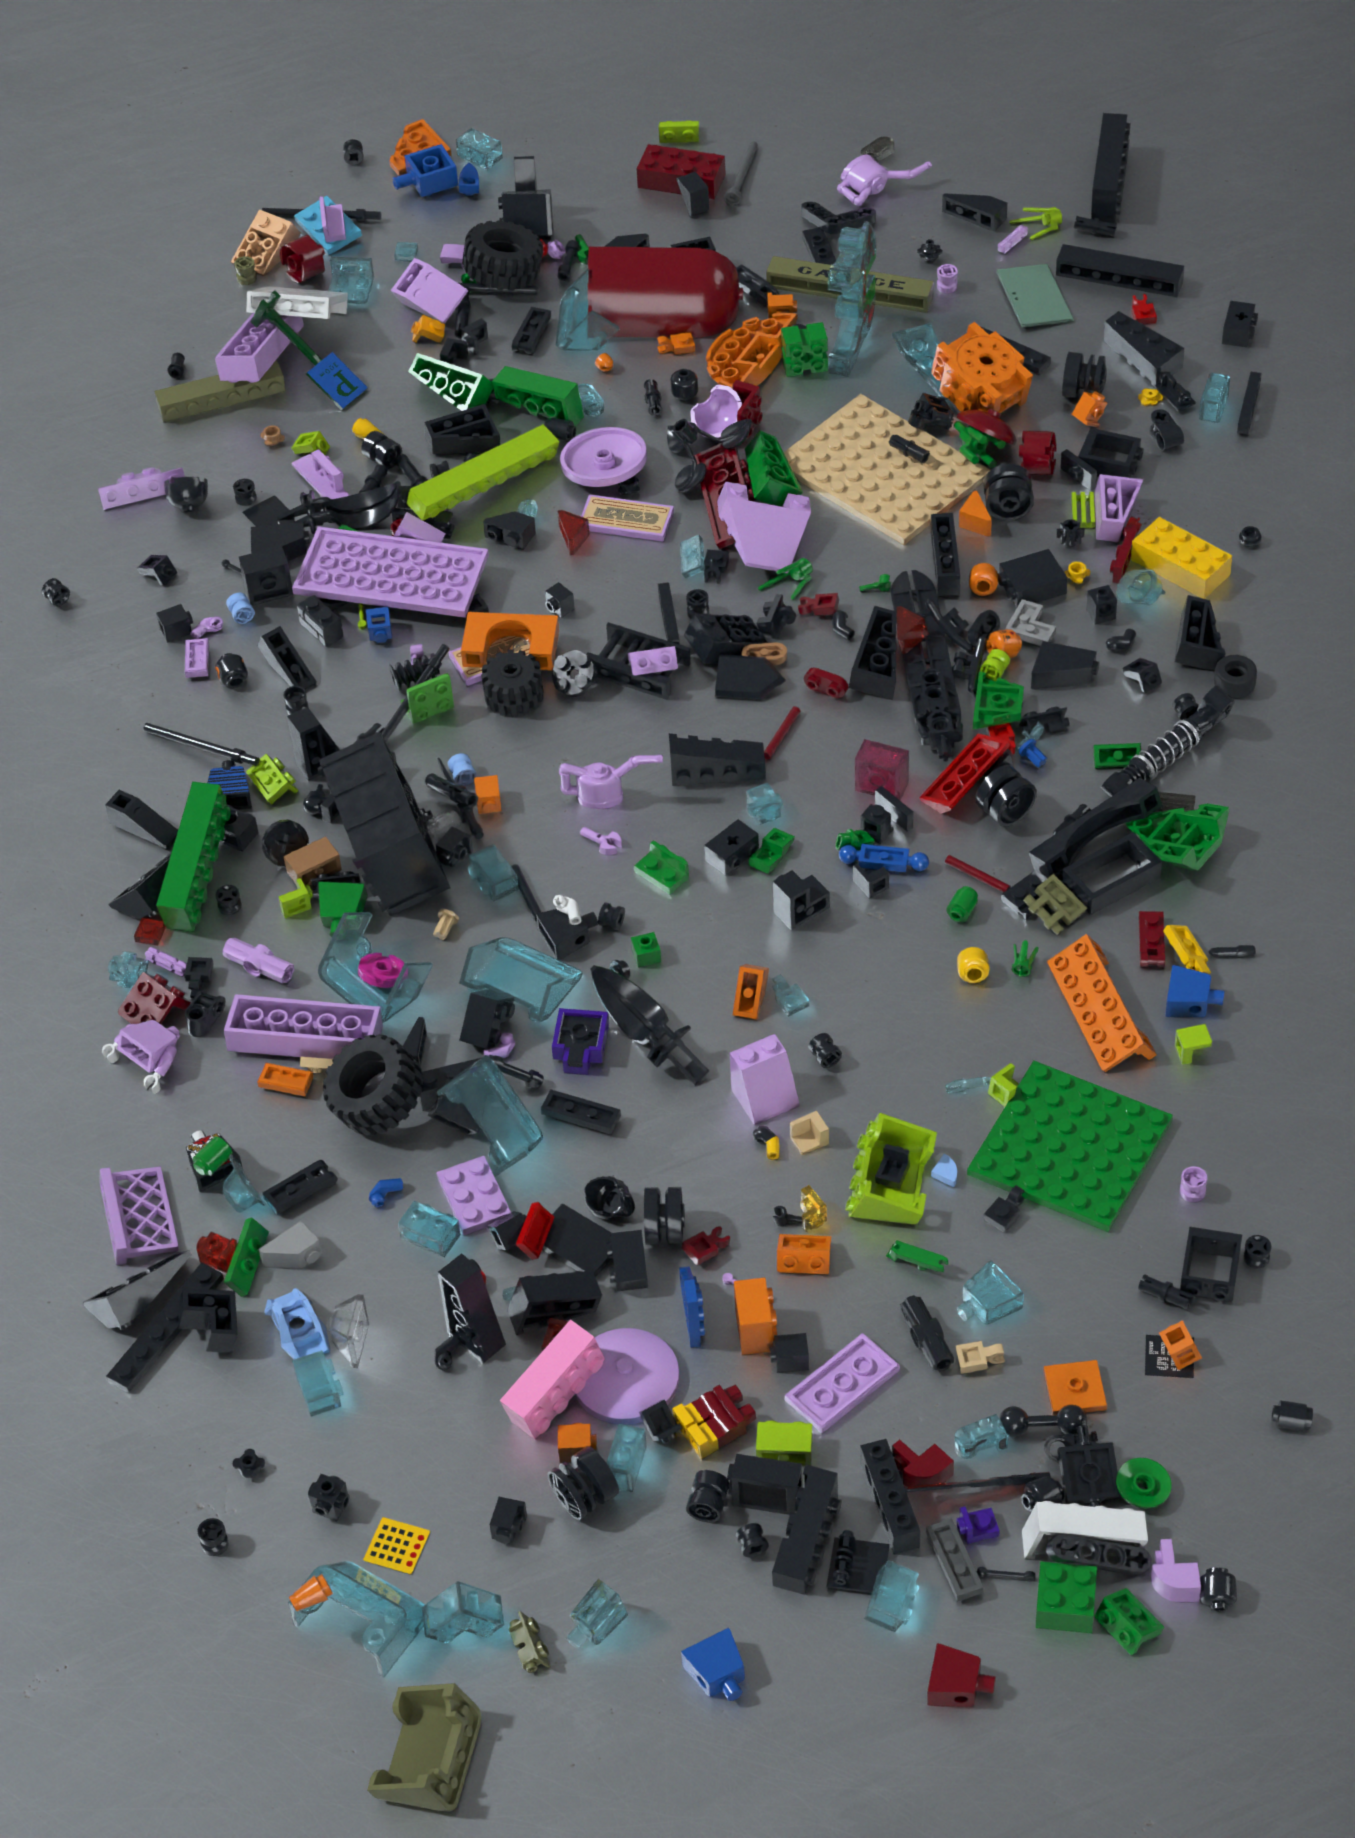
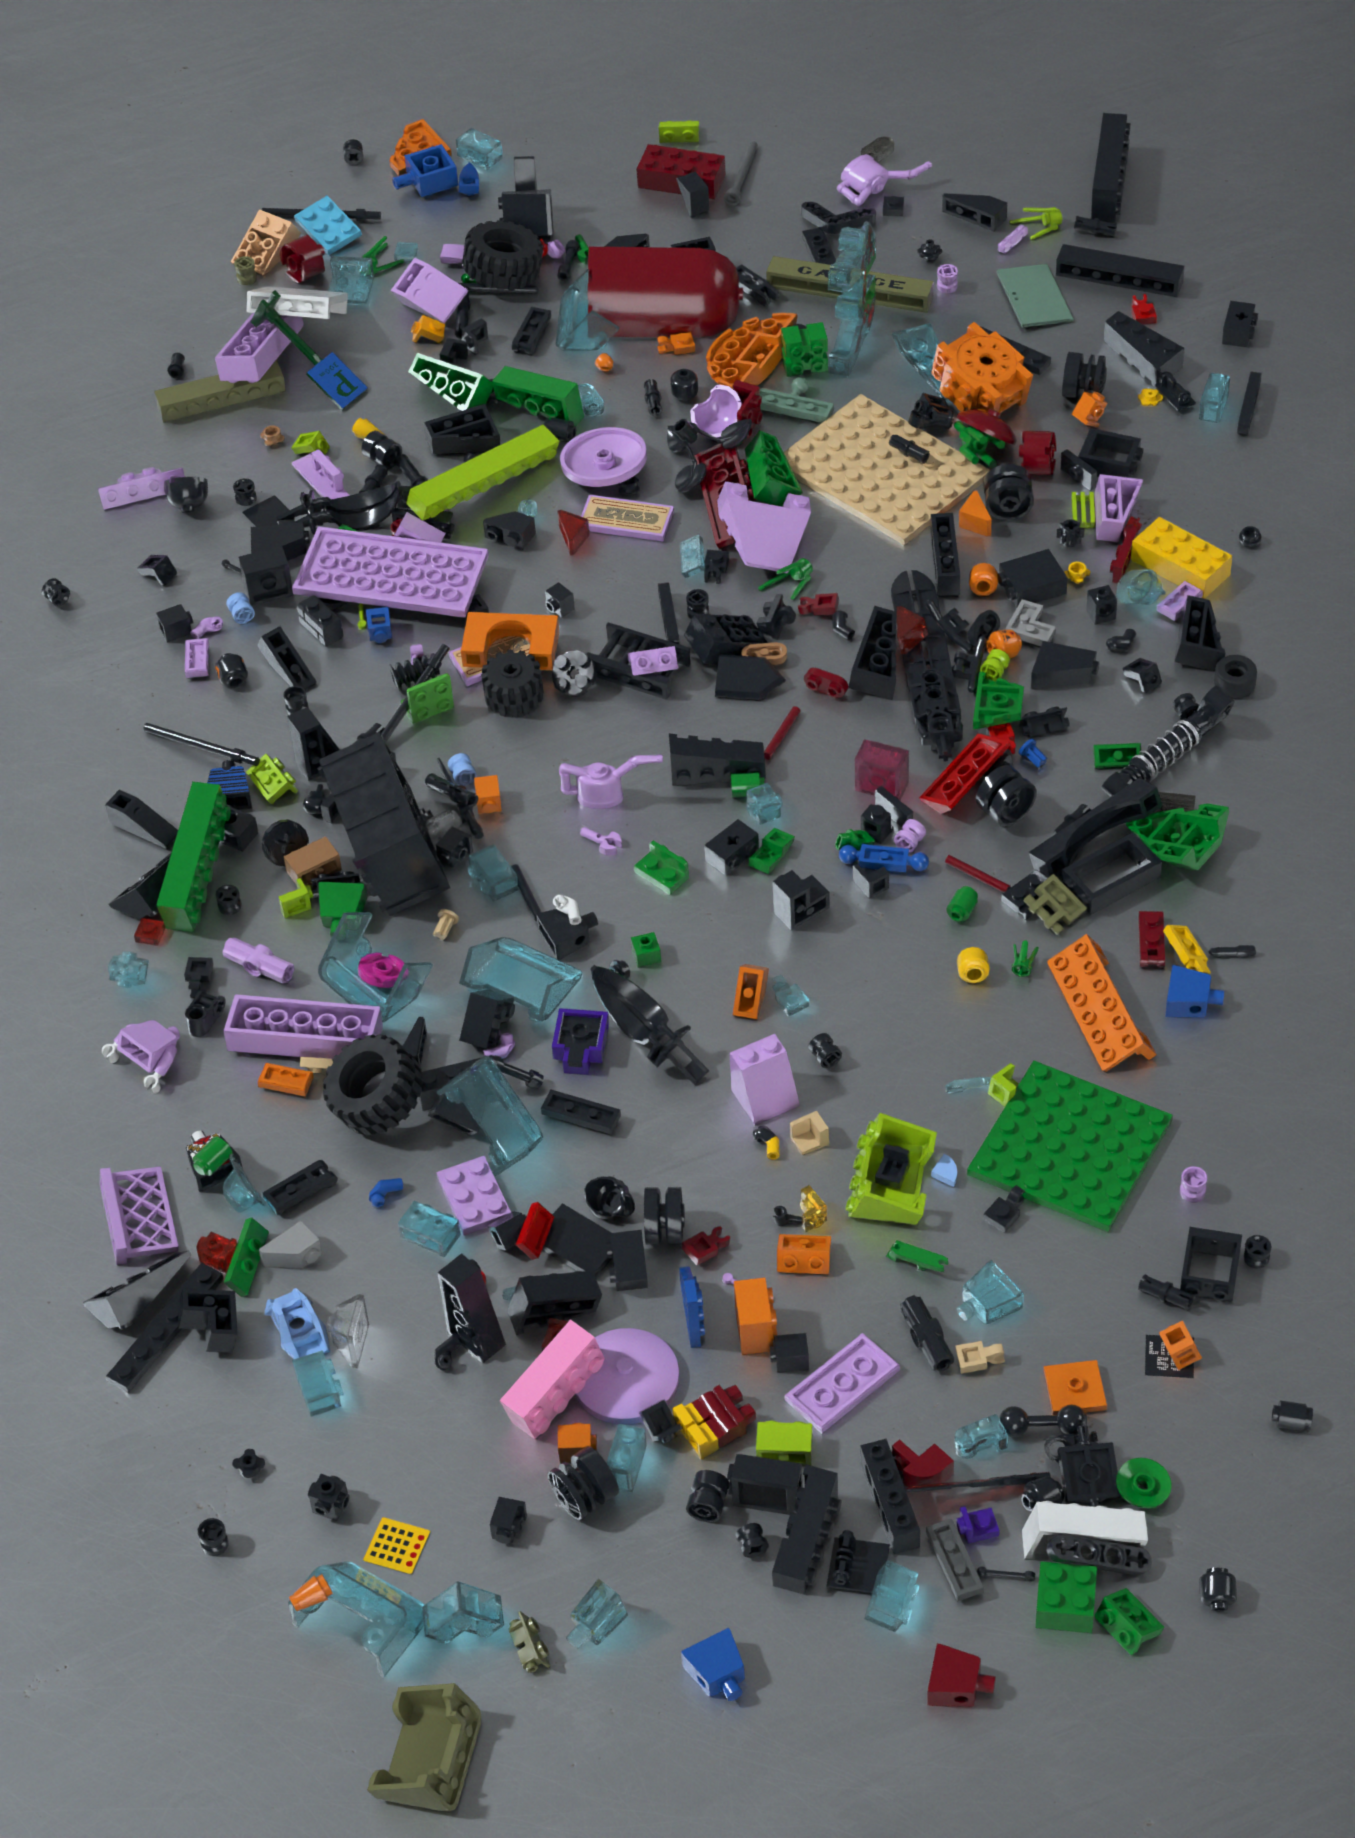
bracket [118,972,191,1024] -> none
lavender axle [145,947,187,976] -> none
lavender panel [319,196,346,243] -> none
black wheel [429,461,450,478] -> none
black wheel [598,902,625,930] -> none
orange brick [768,292,797,319] -> none
green hand [859,574,891,592] -> none
clear light blue piece [1016,722,1044,751] -> none
black piece [1149,409,1184,451] -> none
lavender brick [1151,1539,1201,1602] -> none
lime panel [1175,1024,1212,1064] -> none
none -> green plant [356,236,404,275]
none -> green brick [731,773,765,798]
none -> sand green plate [760,377,834,423]
none -> black plate [883,196,904,216]
none -> lavender wheel [894,819,926,853]
none -> lavender plate [1157,581,1203,621]

